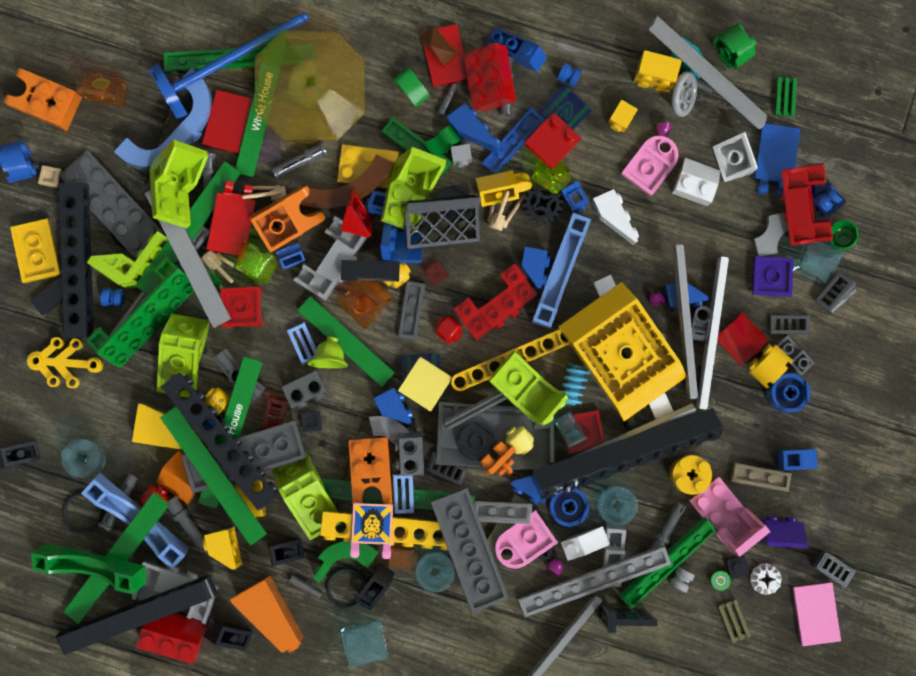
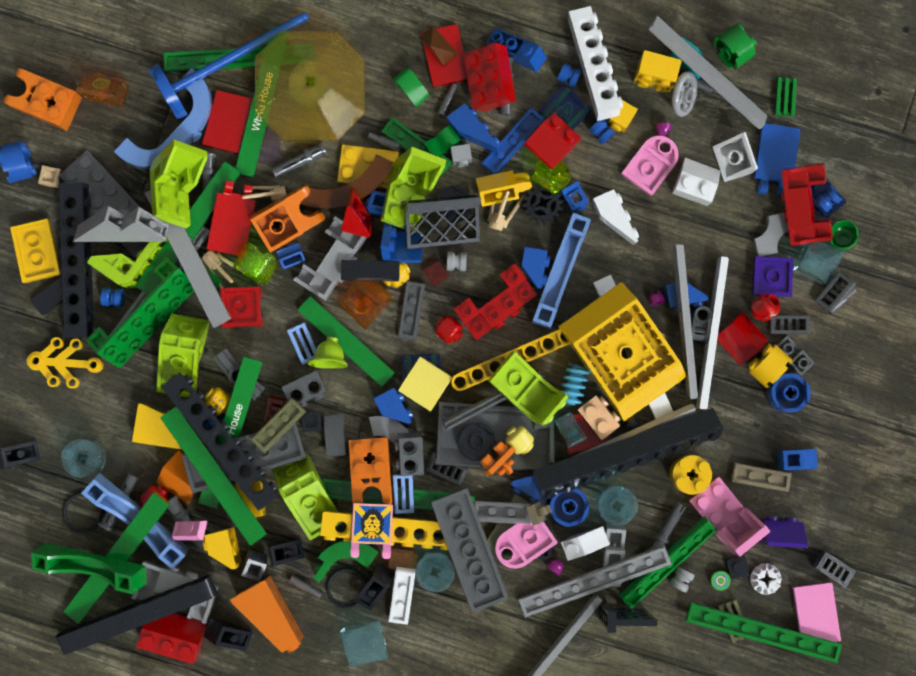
none -> light grey slope [73,206,169,242]
none -> bright pink tile [172,521,207,540]
none -> flat silver brick [241,549,267,582]
none -> olive tile [250,398,306,454]
none -> dark grey slope [324,414,347,457]
none -> flat silver pin [368,132,401,152]
none -> white tile [389,567,416,625]
none -> light grey wheel [447,252,467,271]
none -> dark tan tile [526,501,552,526]
none -> white brick [568,6,623,121]
none -> light nougat bracket [578,394,621,440]
none -> blue wheel [589,119,616,145]
none -> green tile [685,602,842,663]
none -> red head [751,293,780,322]

